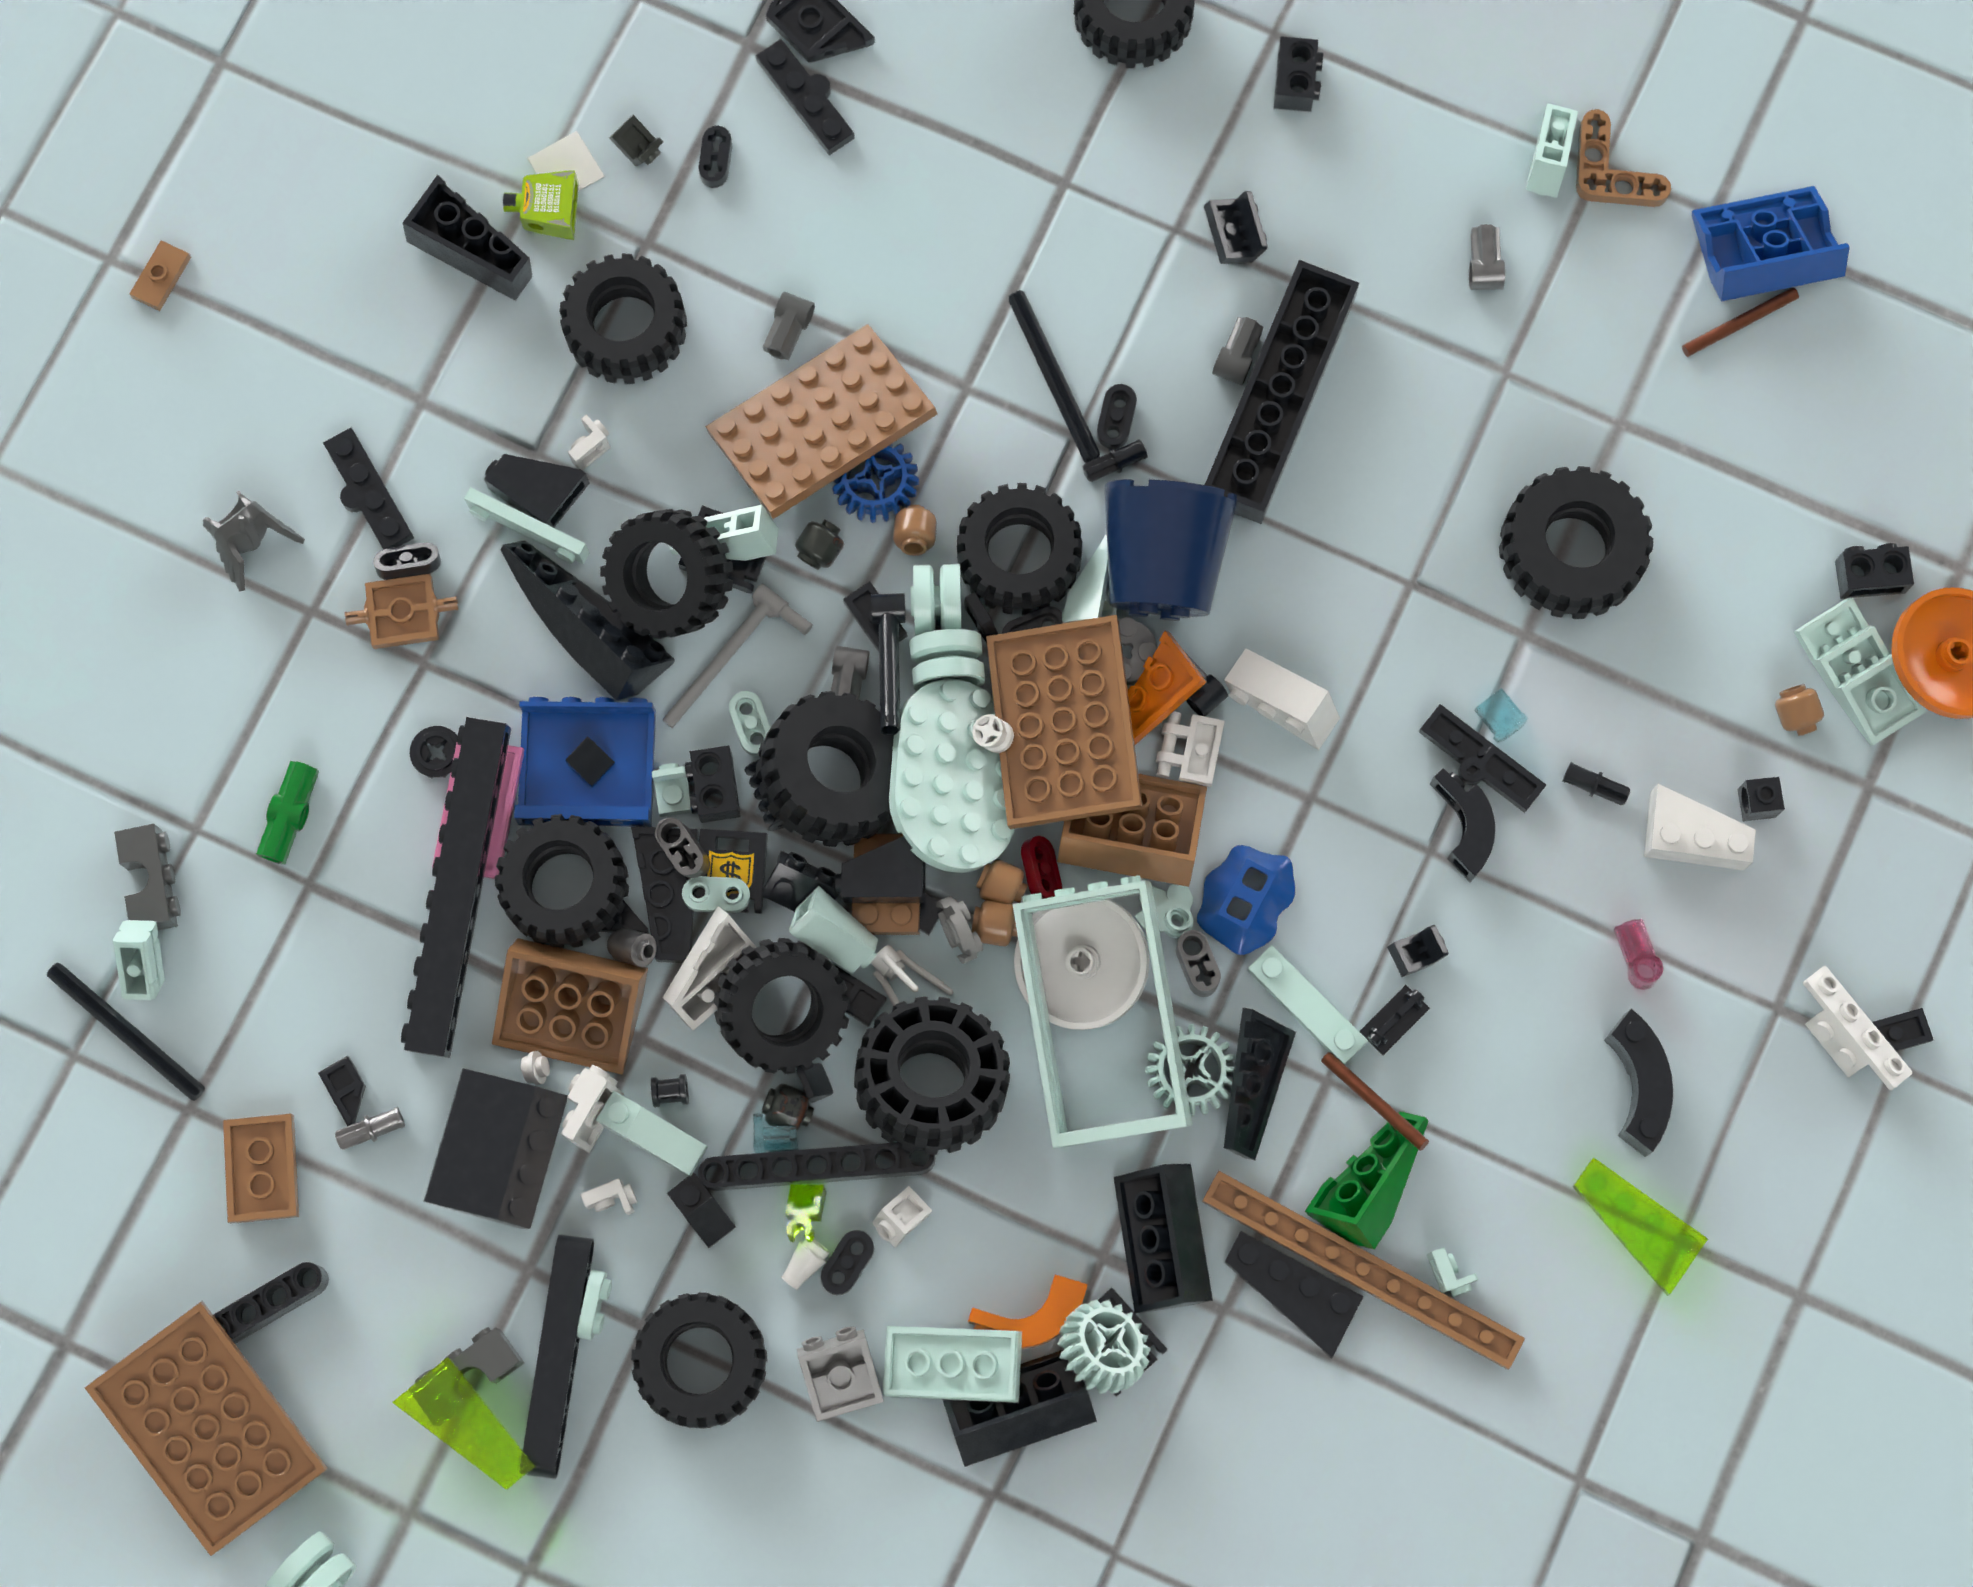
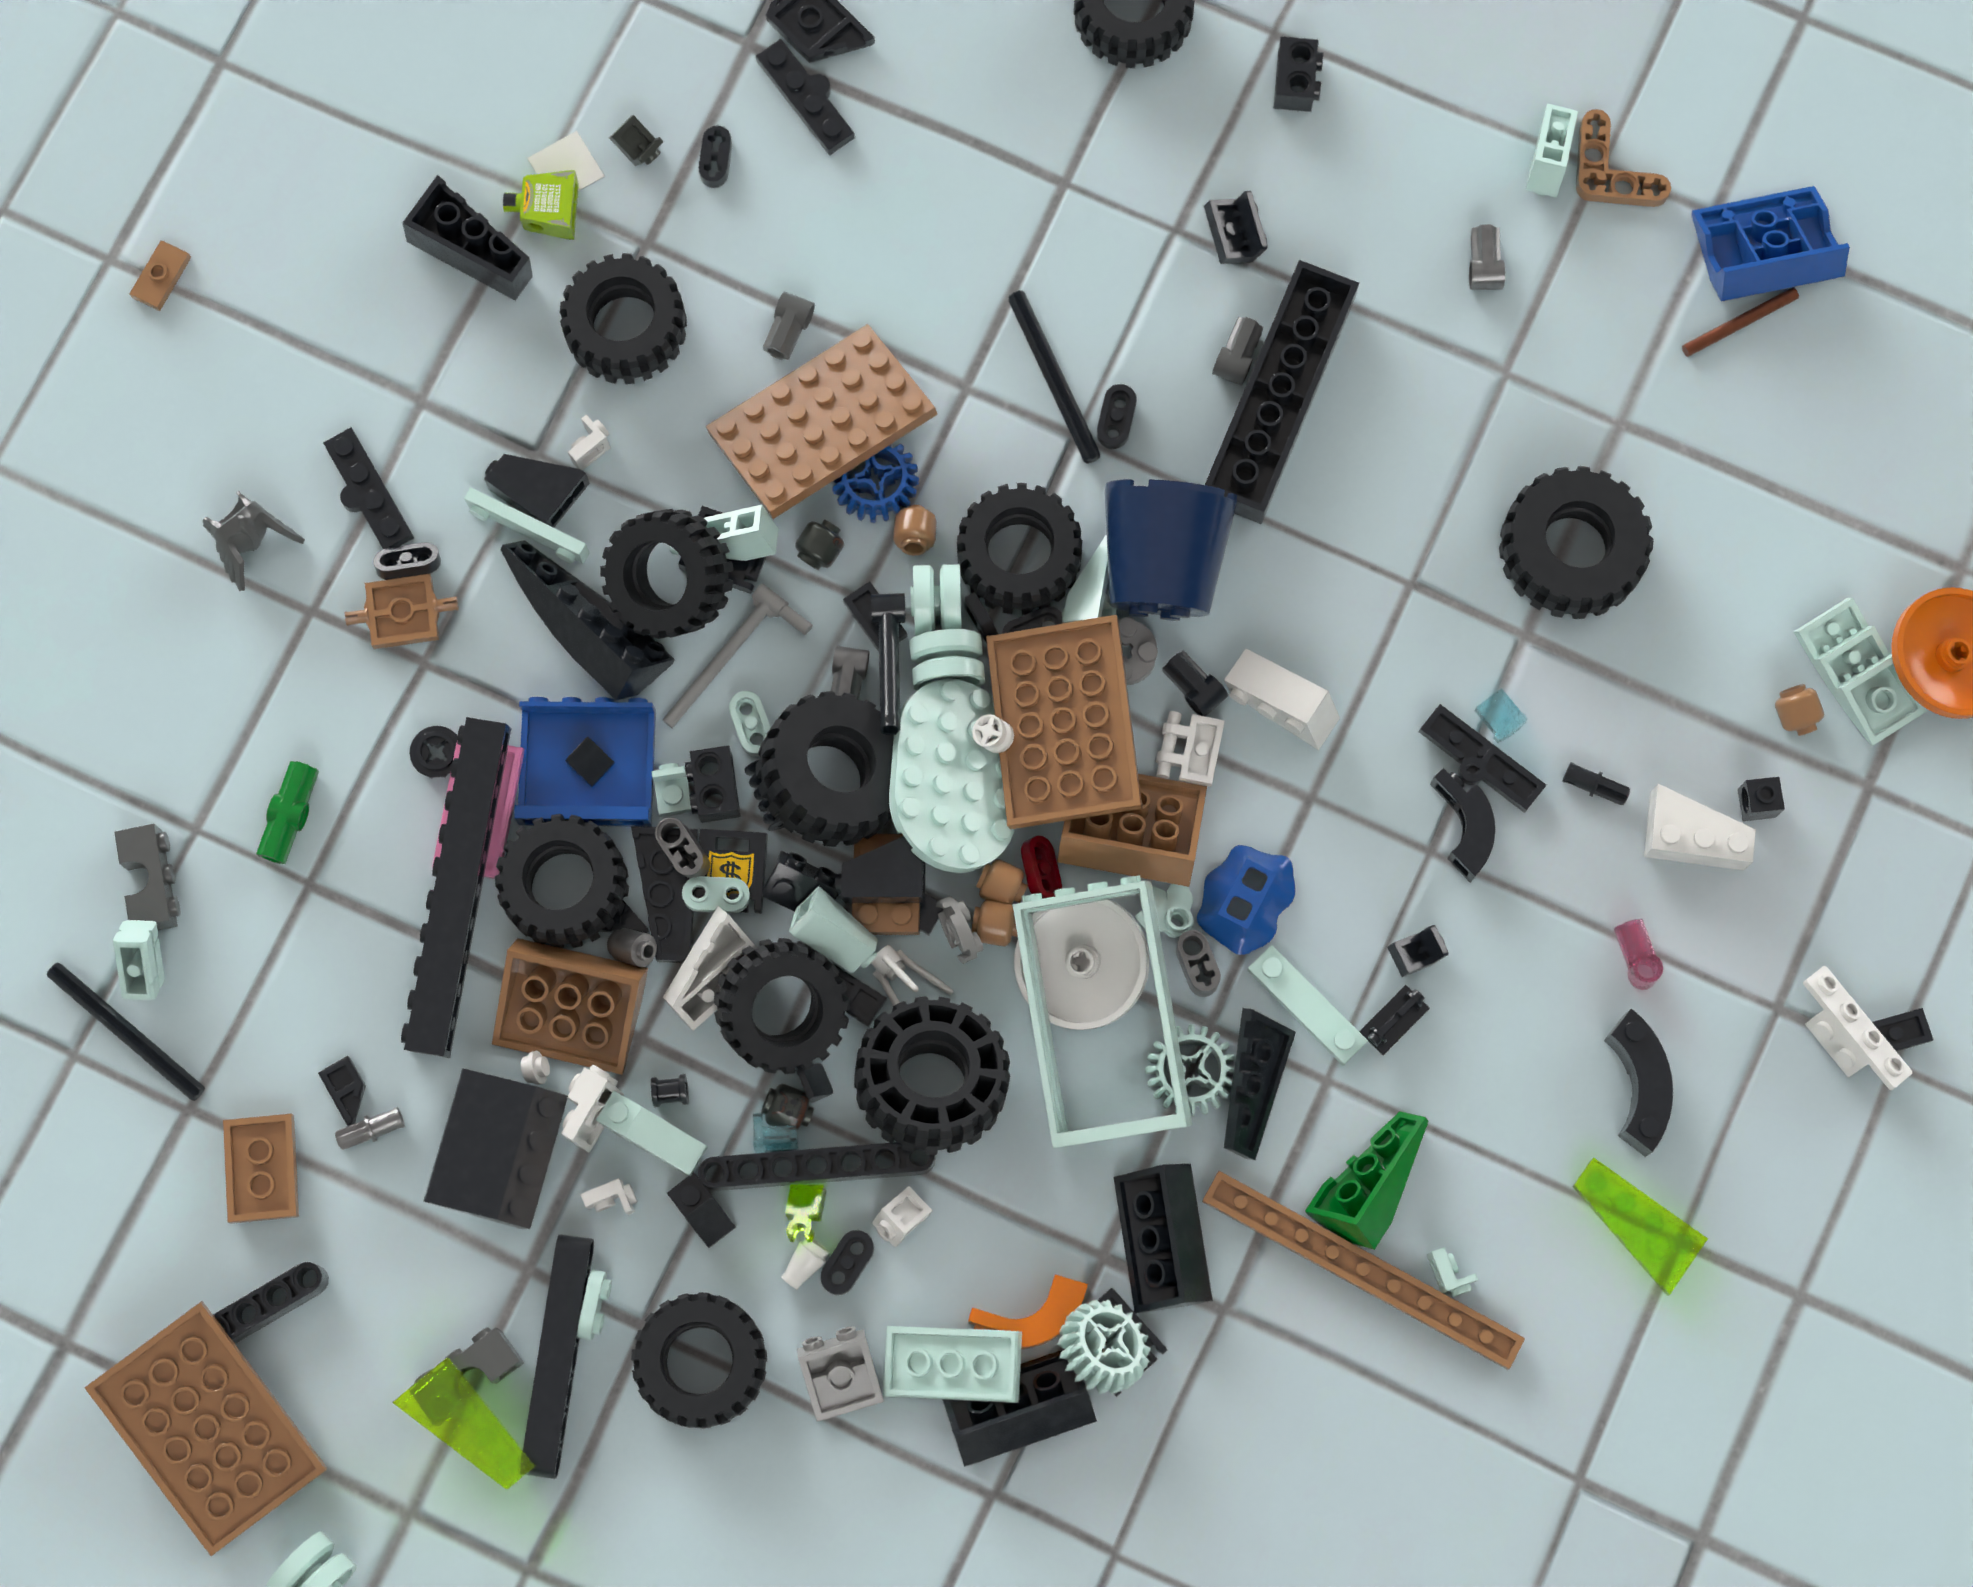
black axle [1082,439,1148,482] -> none
orange wing [1128,630,1207,745] -> none
black wing [1224,1231,1364,1359] -> none
copper bar [1321,1052,1429,1151] -> none
black brick [1835,543,1914,599] -> none

